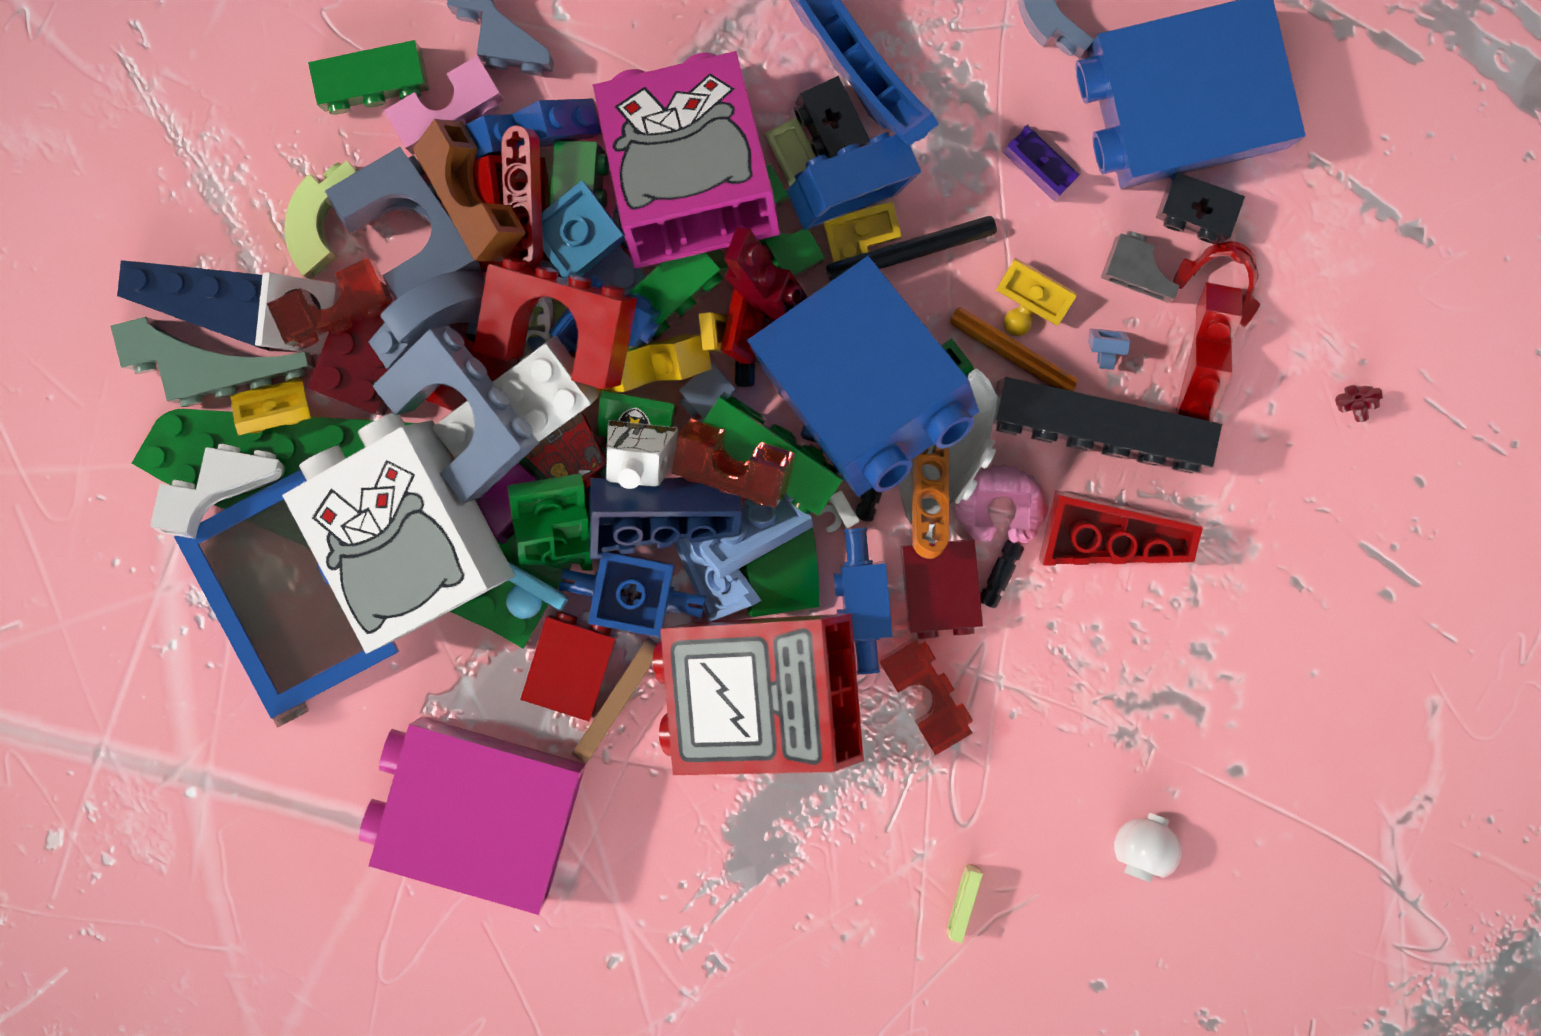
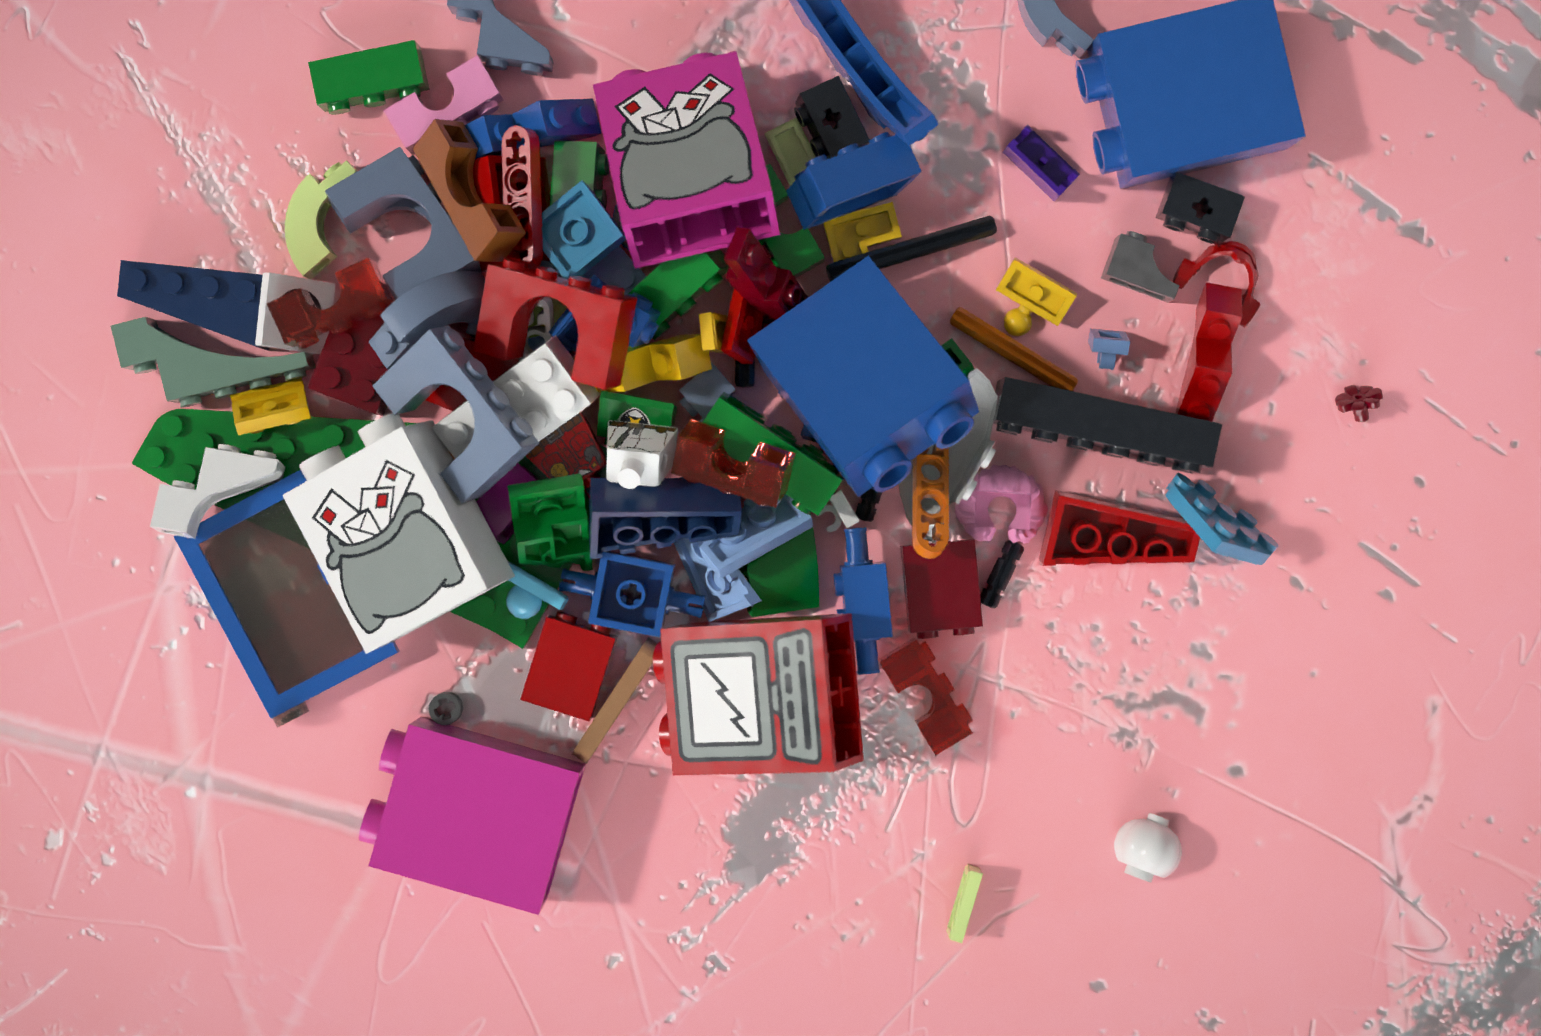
none -> dark grey bush [429,691,464,725]
none -> dark azure plate [1165,473,1279,565]

